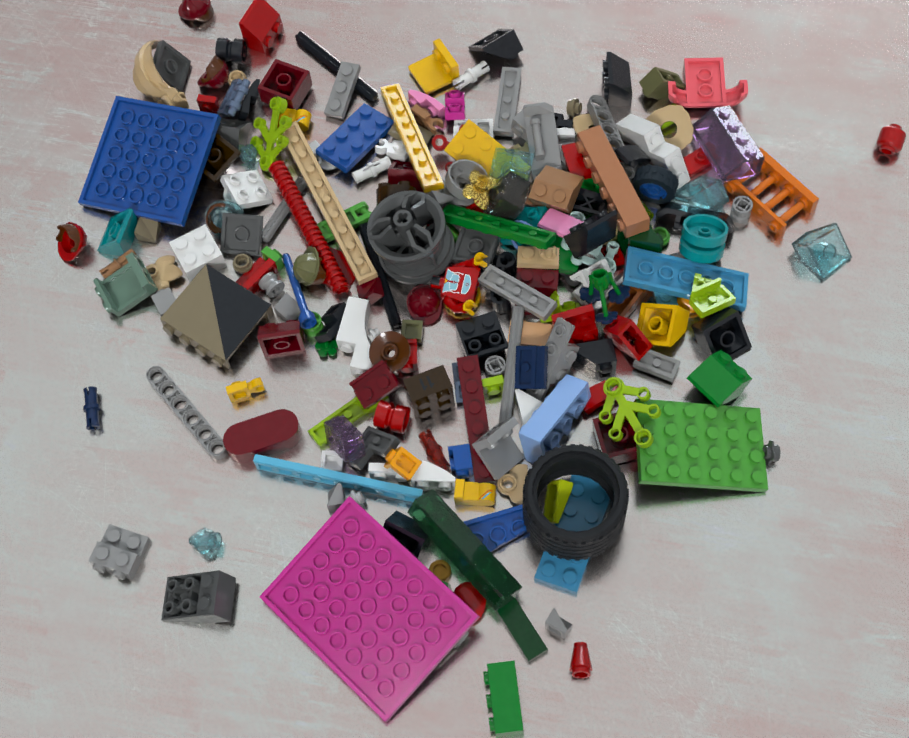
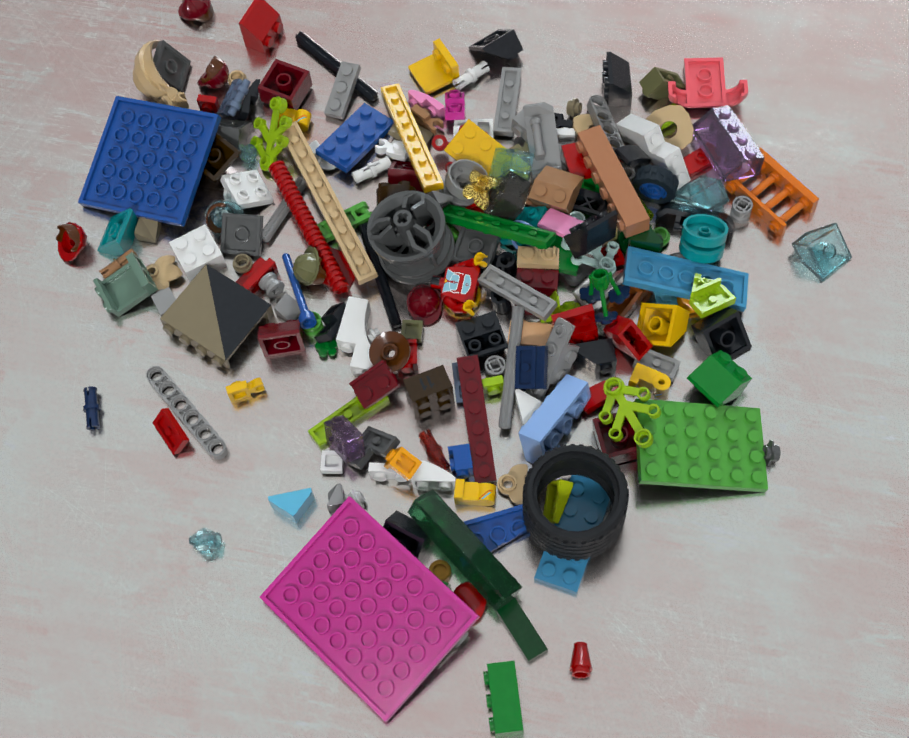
light grey plate [89,524,151,580] -> none
dark grey slope [161,570,236,623] -> none
black wheel [215,37,247,64] -> none
dark red plant [223,409,302,464] -> none
medium azure tile [253,454,424,504] -> none
bright green plate [261,246,284,272] -> none
dark red slope [356,277,384,305] -> none
red wheel [373,400,411,434] -> none
light grey bracket [472,416,524,480] -> none
light grey slope [545,608,572,639] -> none
white slope [570,259,614,288] -> none
red head [876,124,906,155] -> none
none -> red plate [152,408,189,455]
none -> medium azure slope [268,488,315,524]
none -> yellow leg [628,363,671,397]

